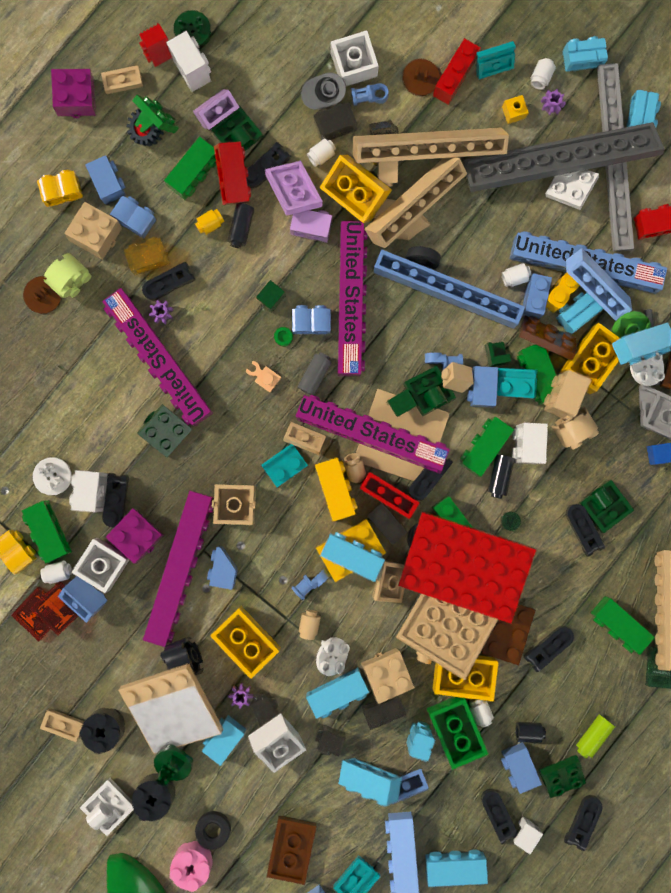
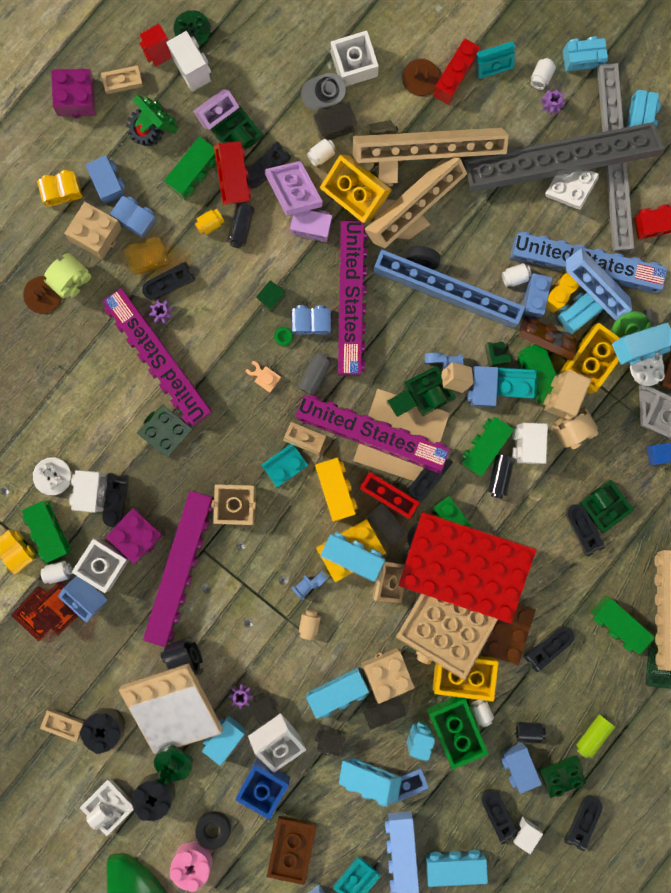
medium blue slope [207,546,238,590] -> none
yellow brick [210,606,281,679] -> none
white plate [316,637,350,676] -> none
tan brick [343,453,367,483] -> none
medium blue connector [351,83,388,106] -> none
clear green tile [500,511,521,531] -> none
yellow plate [502,95,529,124] -> none
none -> blue brick [235,758,290,820]

